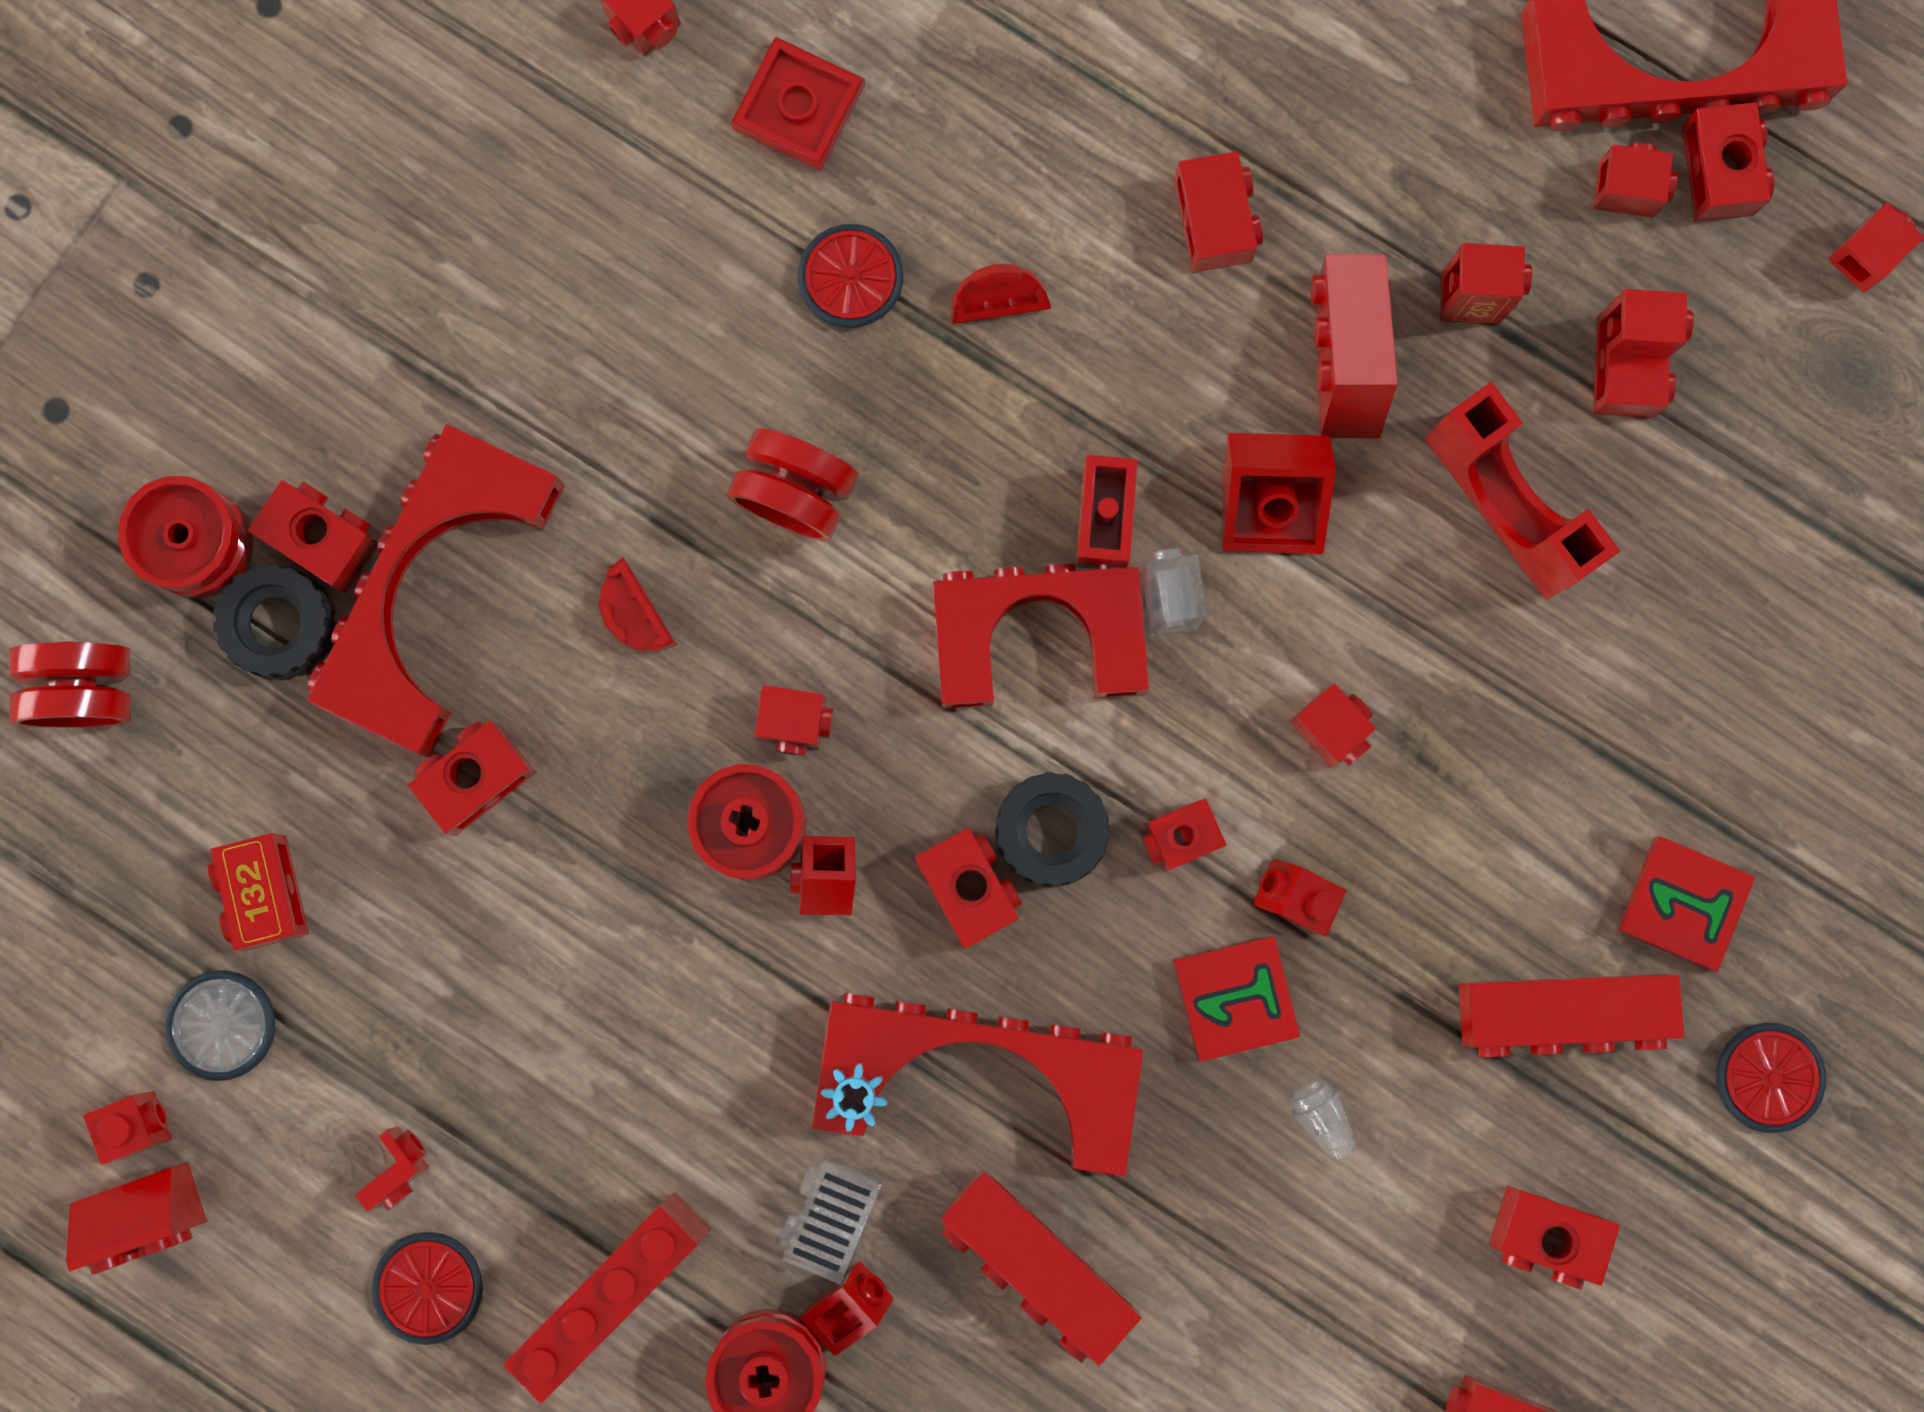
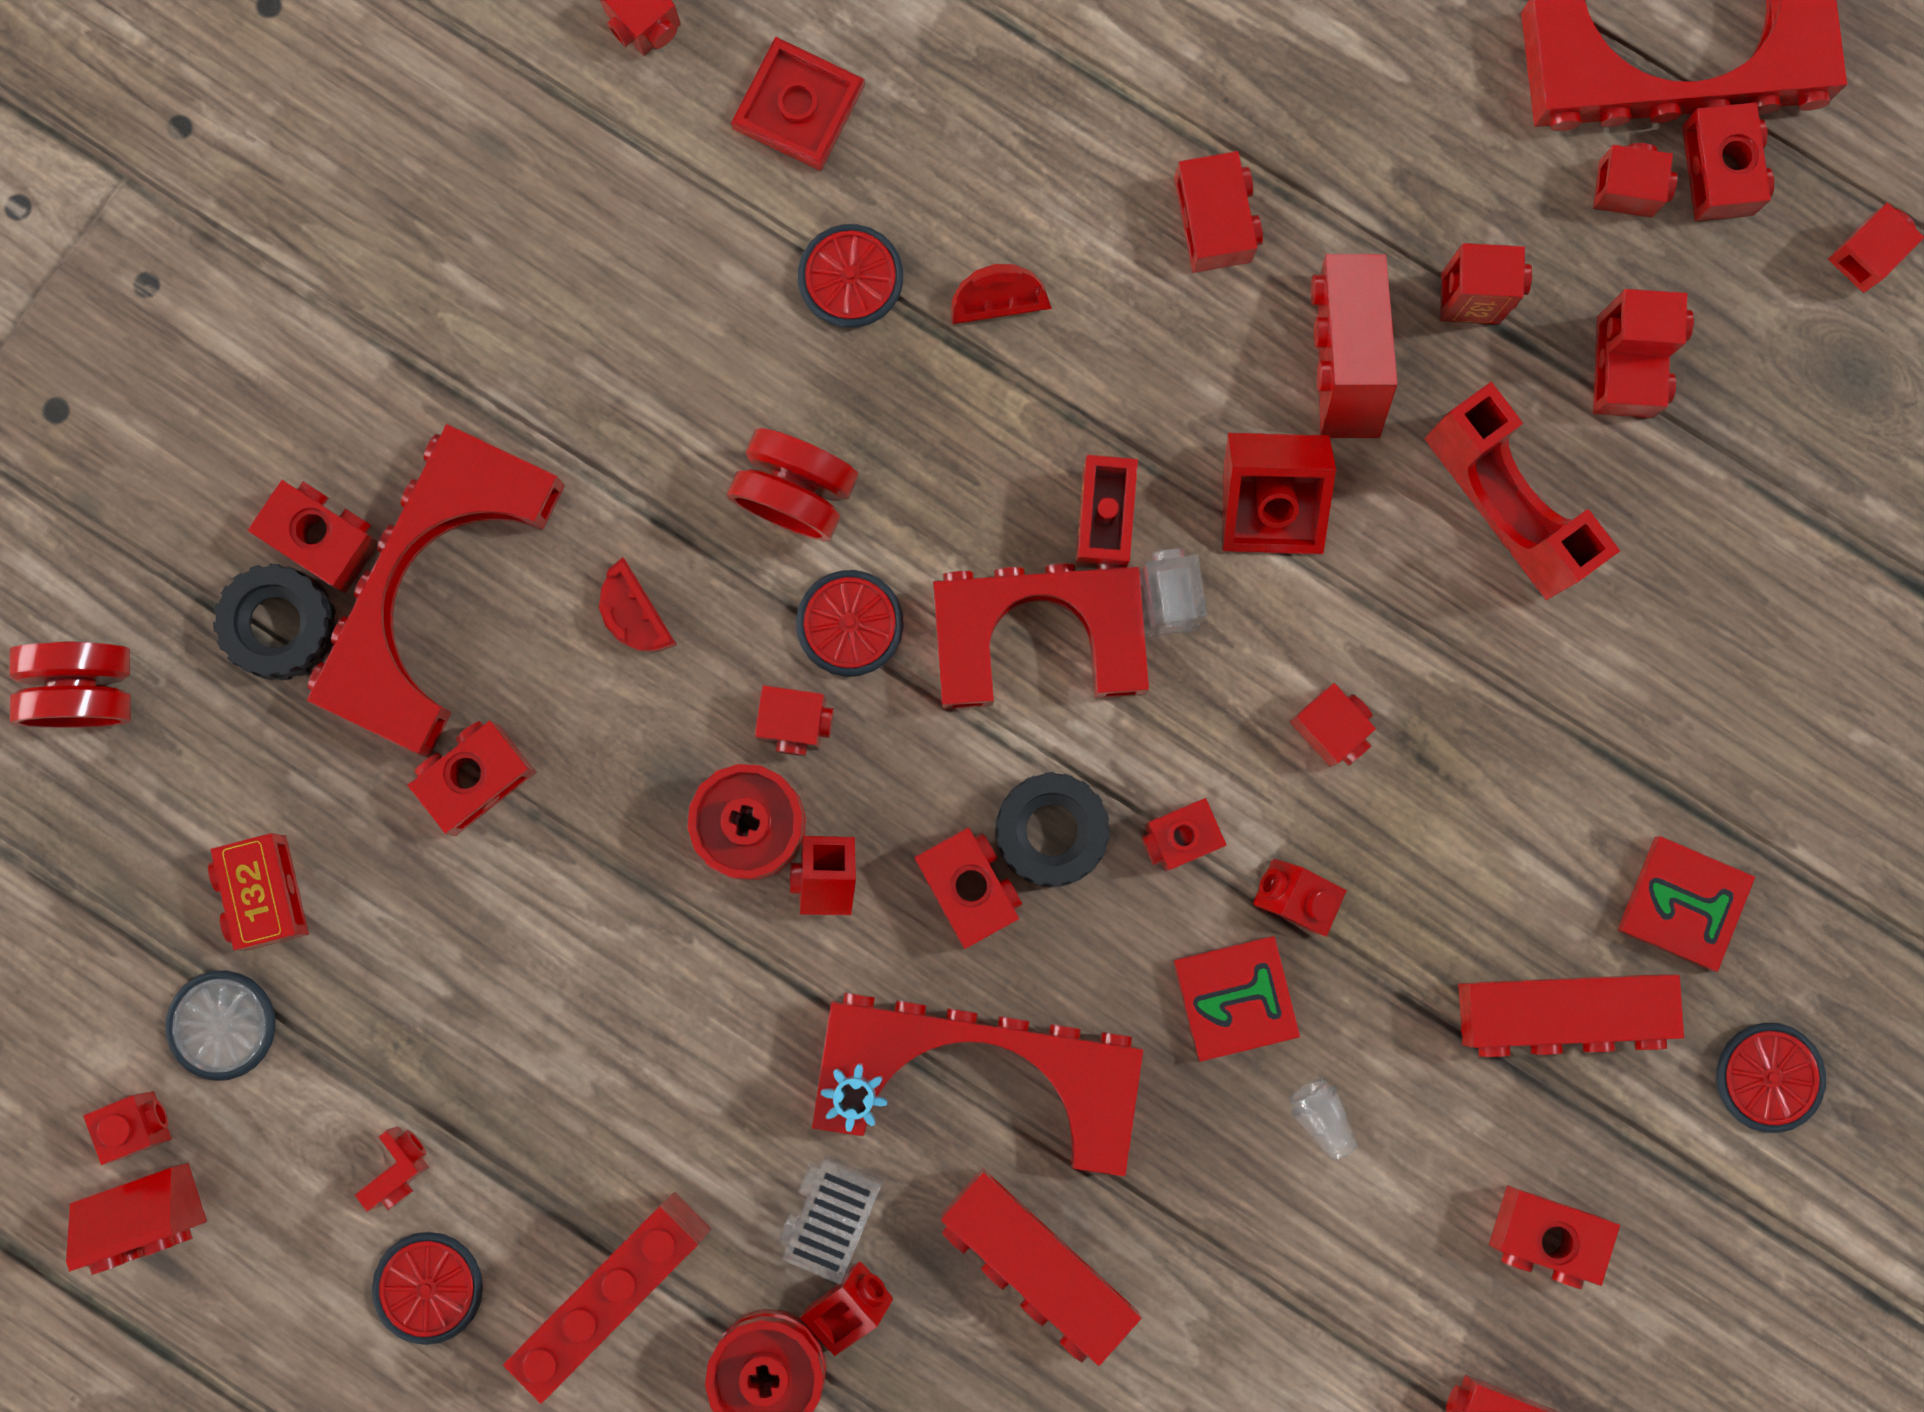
red wheel [118,476,253,598] -> none
none -> red wheel [796,570,904,677]

